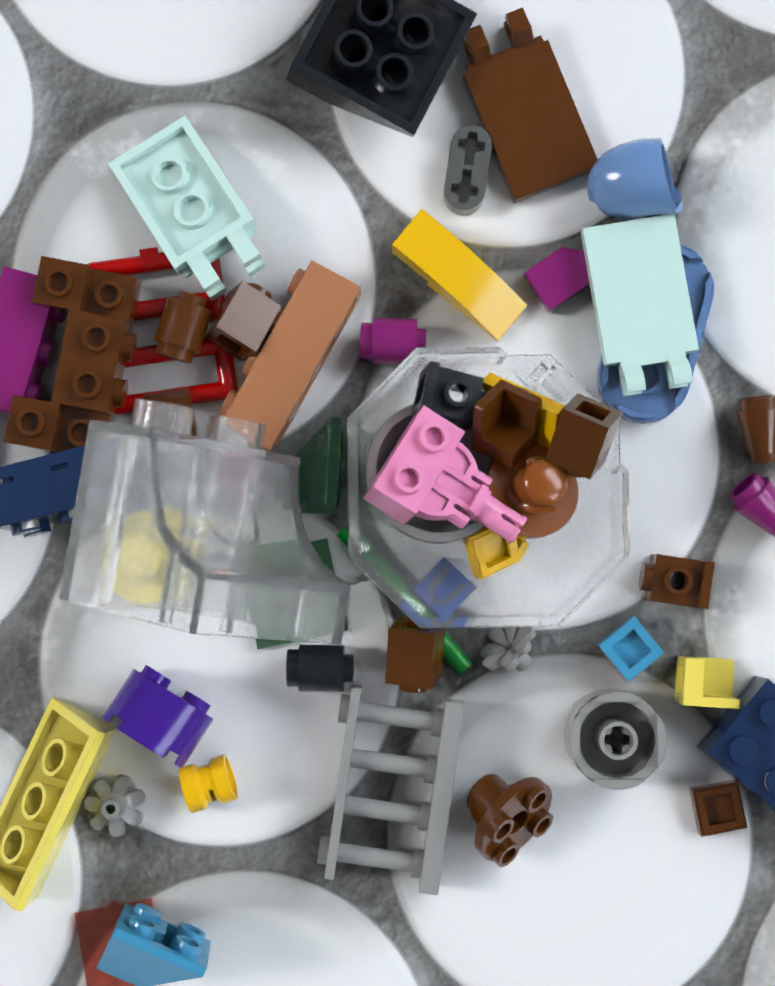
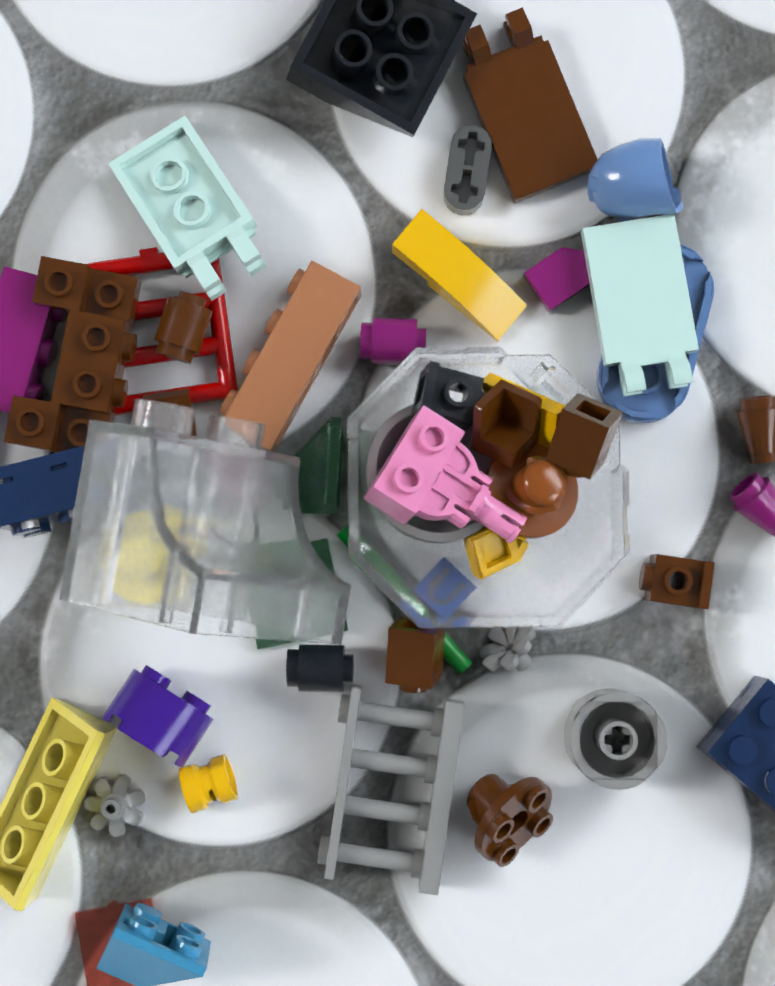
brick [205,280,281,361] -> none
white sticker [340,579,388,672] -> none
dark azure plate [596,616,664,682] -> none
light yellow panel [674,655,740,709] -> none
reddish brown tile [689,779,748,837] -> none

